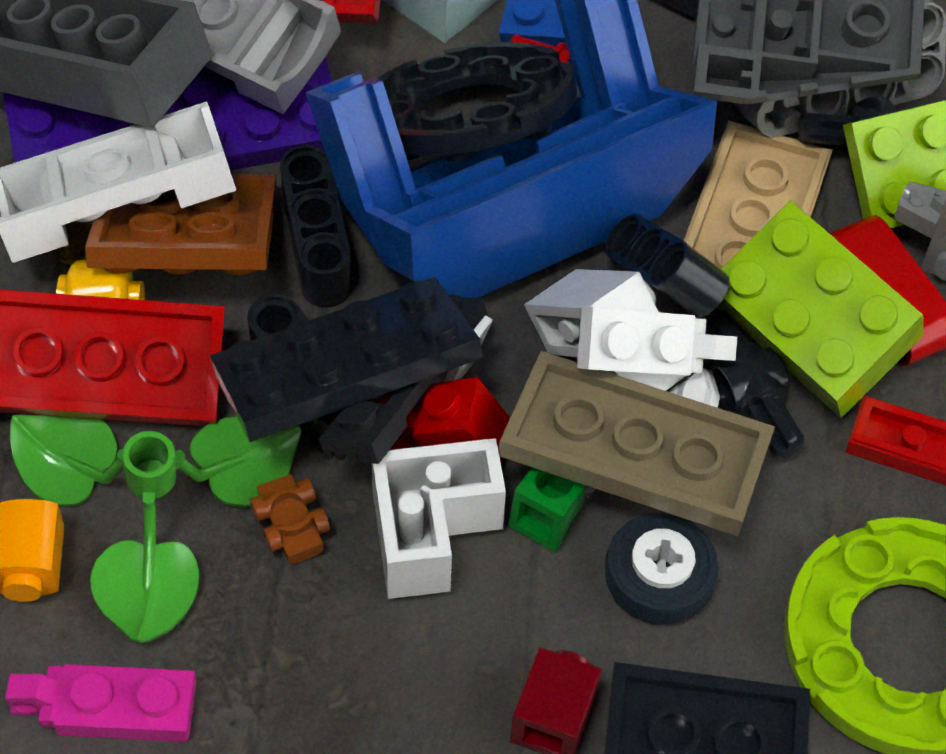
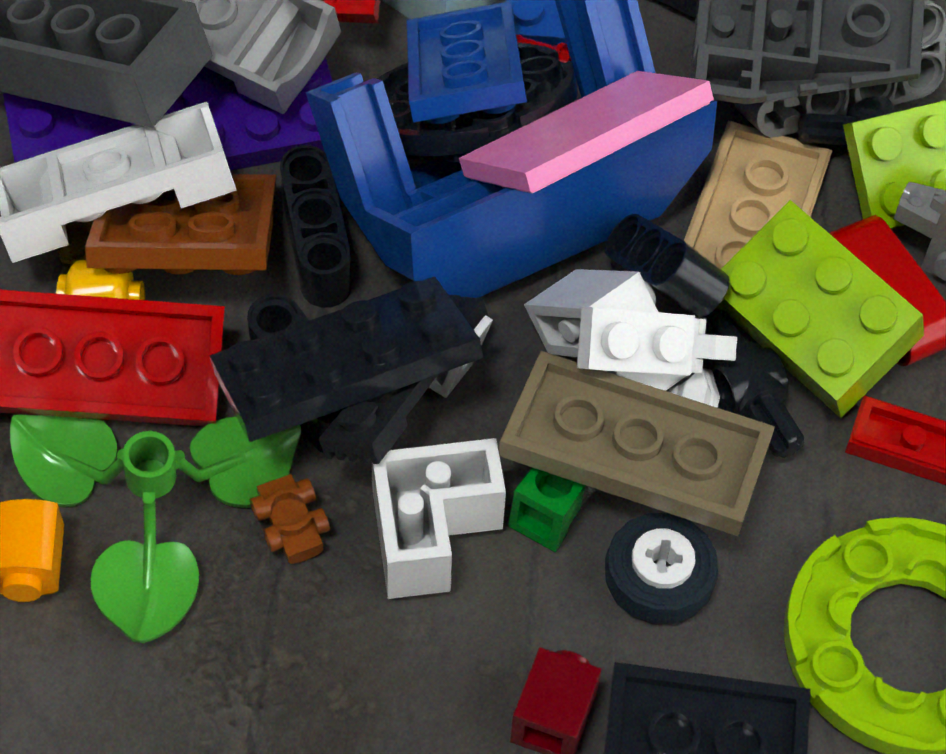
dark pink hinge [5,664,197,742] -> none
red brick [378,377,510,462] -> none
none -> blue plate [407,1,527,124]
none -> bright pink tile [459,71,714,194]

